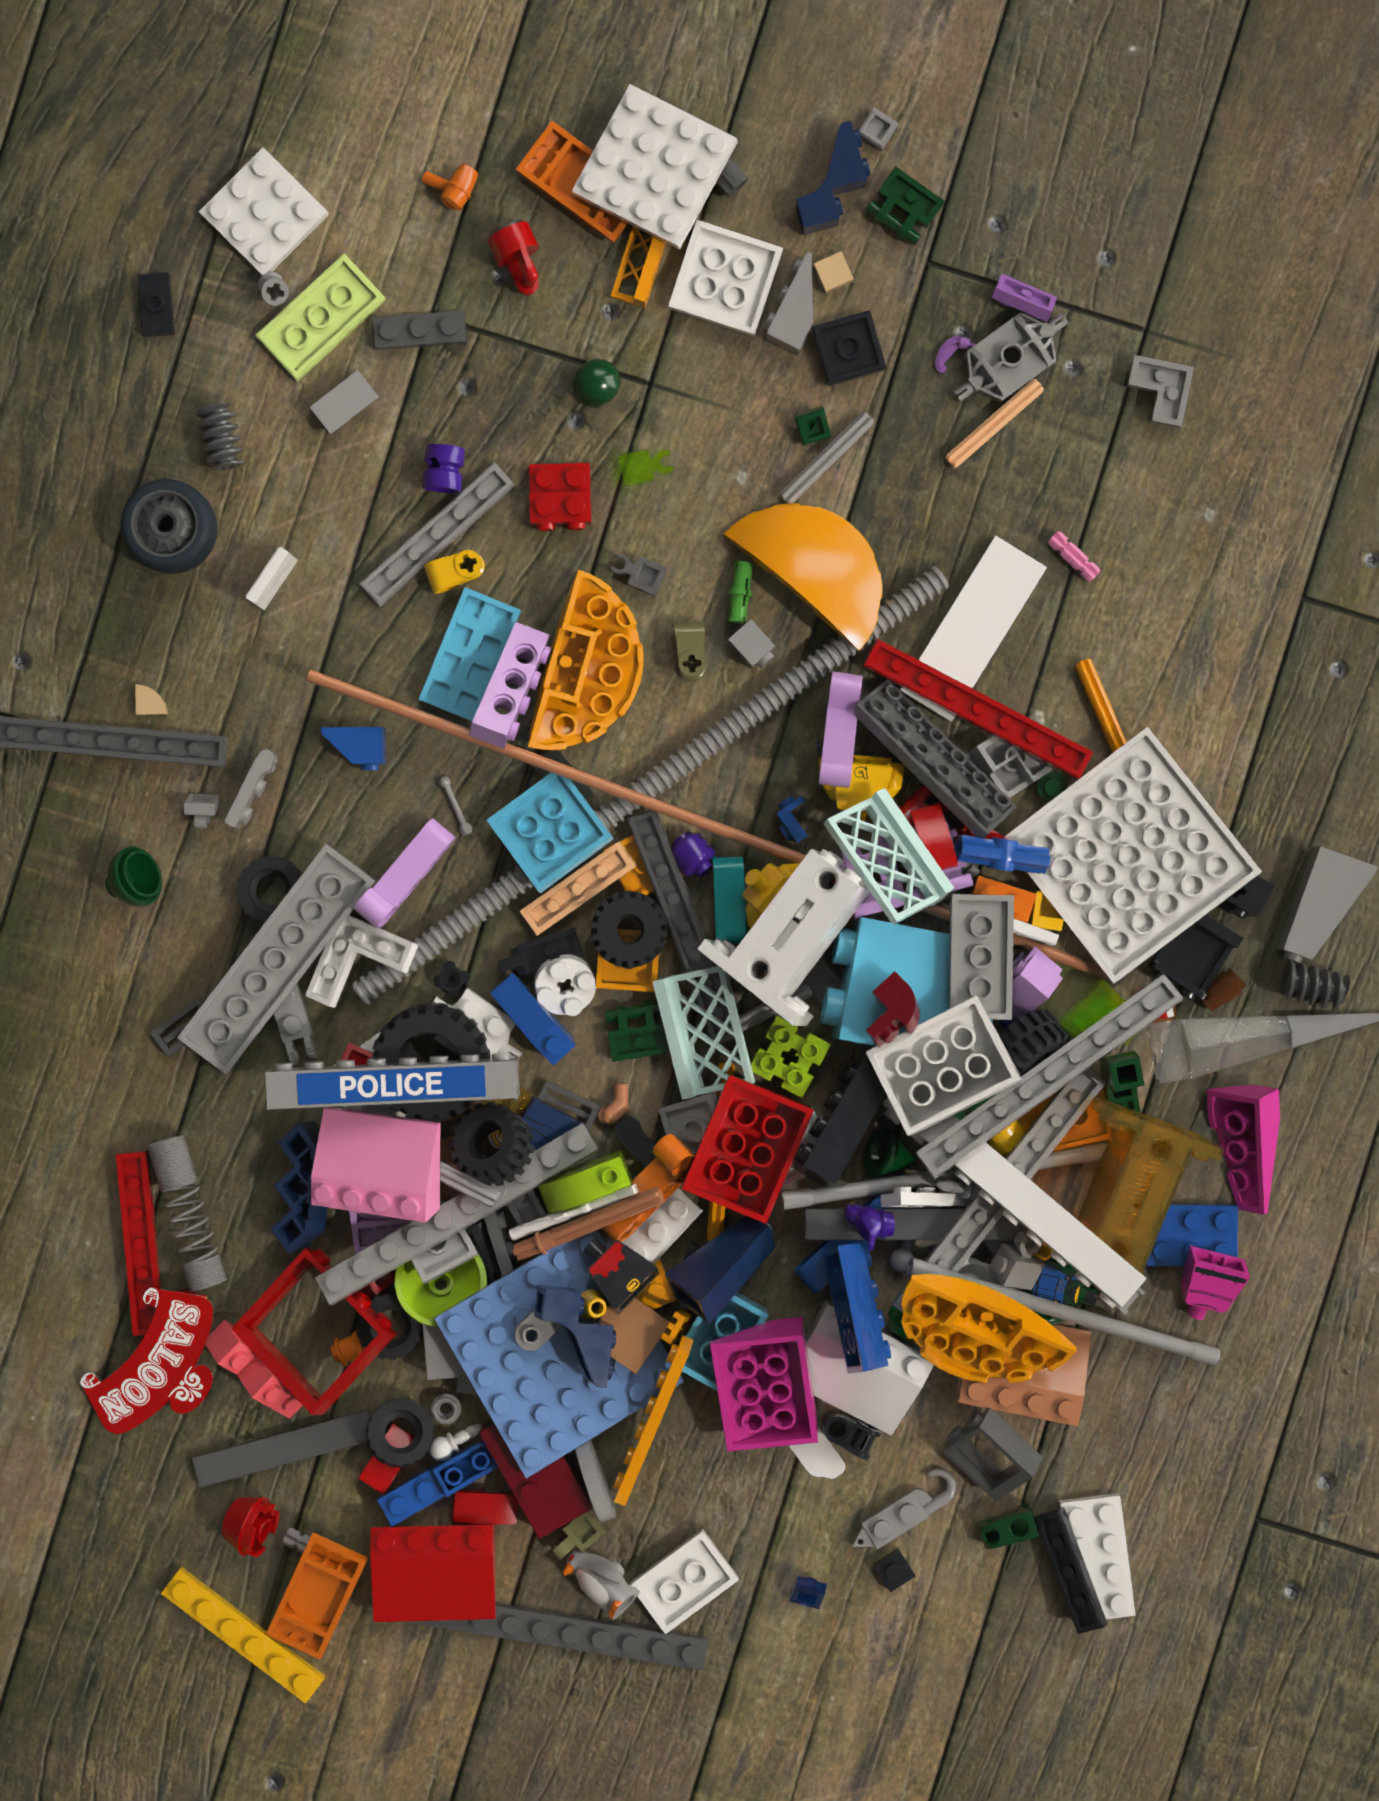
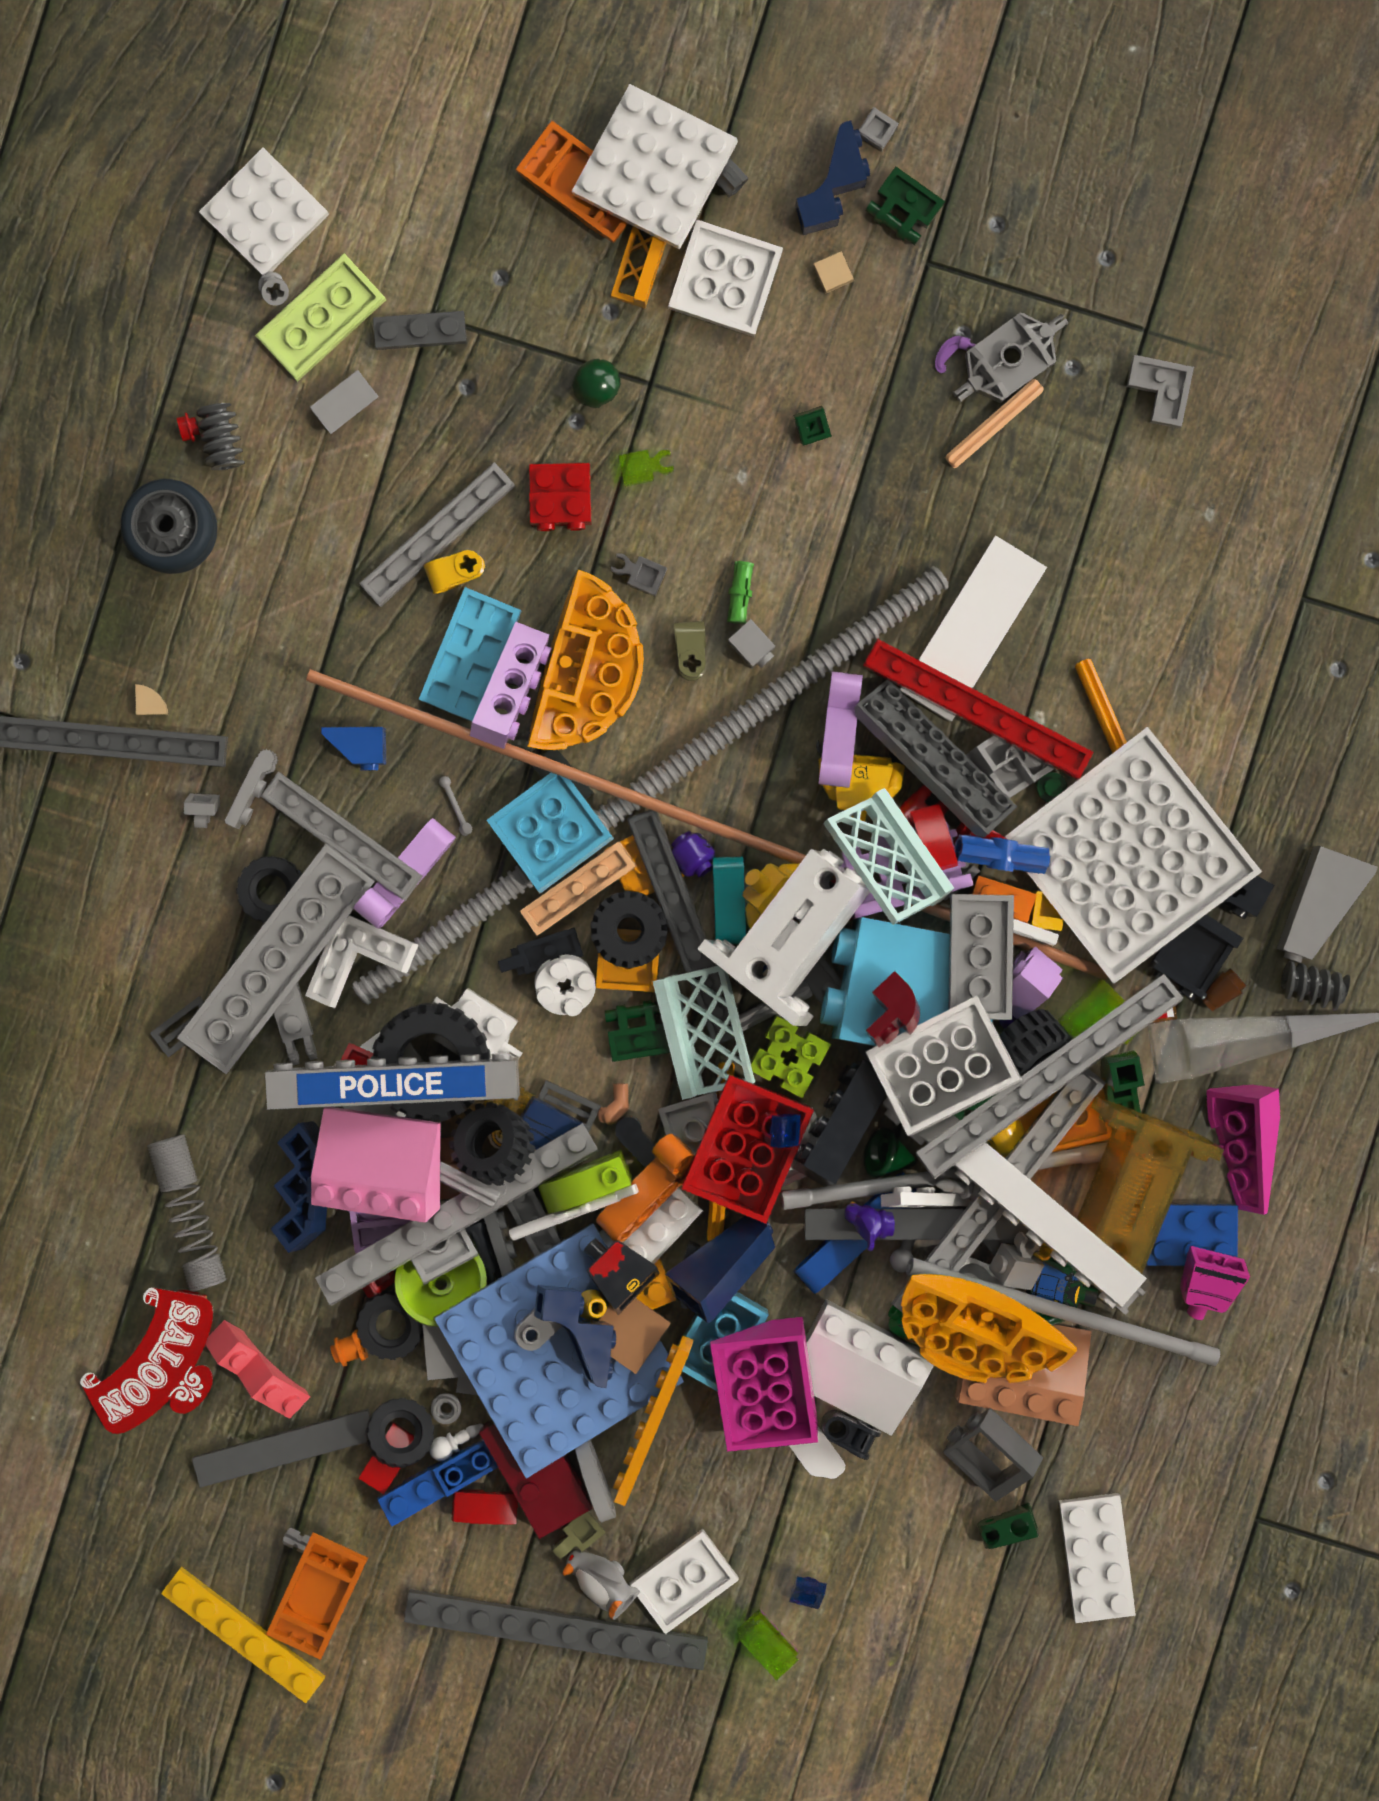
dark green piece [105,847,162,907] -> none
red plate [116,1150,161,1336] -> none
black plate [138,272,175,337] -> none
red cone [222,1497,280,1557] -> none
red window [231,1248,397,1415] -> none
white tile [246,547,298,610] -> none
red slope [370,1525,496,1622] -> none
orange piece [422,164,479,211] -> none
dark purple wheel [422,444,465,494] -> none
black plate [434,961,470,997] -> none
red piece [487,220,539,296] -> none
blue slope [490,972,576,1066] -> none
nougat axle [513,1187,664,1262] -> none
light orange tile [661,1308,695,1344] -> none
light orange brick [724,503,882,651] -> none
light grey slope [763,251,813,356] -> none
blue bracket [776,795,807,844] -> none
light grey axle [780,412,874,504] -> none
black plate [811,310,887,387] -> none
blue slope [822,1243,891,1374] -> none
light grey plate [853,1469,957,1549] -> none
black plate [873,1548,915,1592] -> none
medium lavender plate [992,274,1057,322] -> none
black tile [1034,1507,1108,1634] -> none
bright pink axle [1048,531,1100,581] -> none
none -> red plate [176,412,200,442]
none -> light grey tile [261,772,423,901]
none -> clear neon green hips [738,1609,799,1681]
none -> clear blue plate [770,1114,801,1148]

